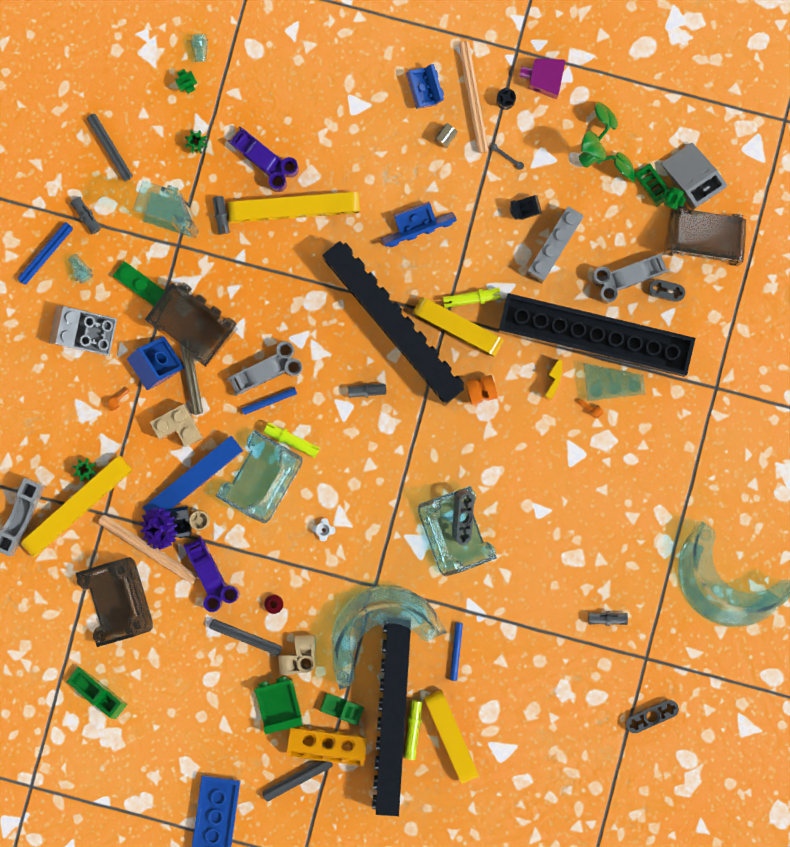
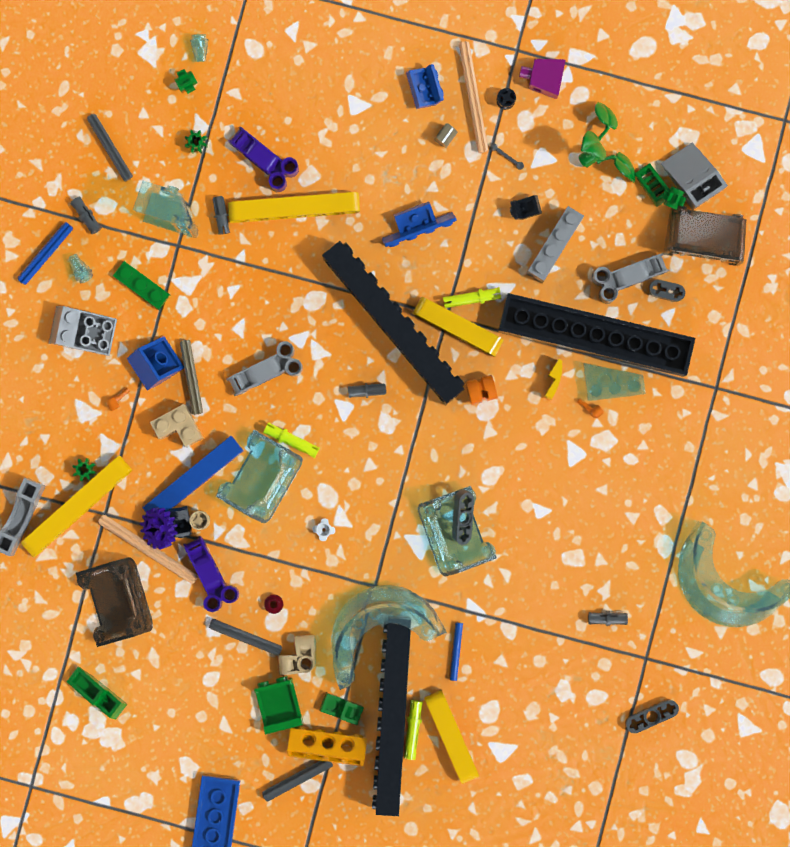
clear smoke windscreen [145,282,238,367] -> none
blue bar [241,387,297,415] -> none

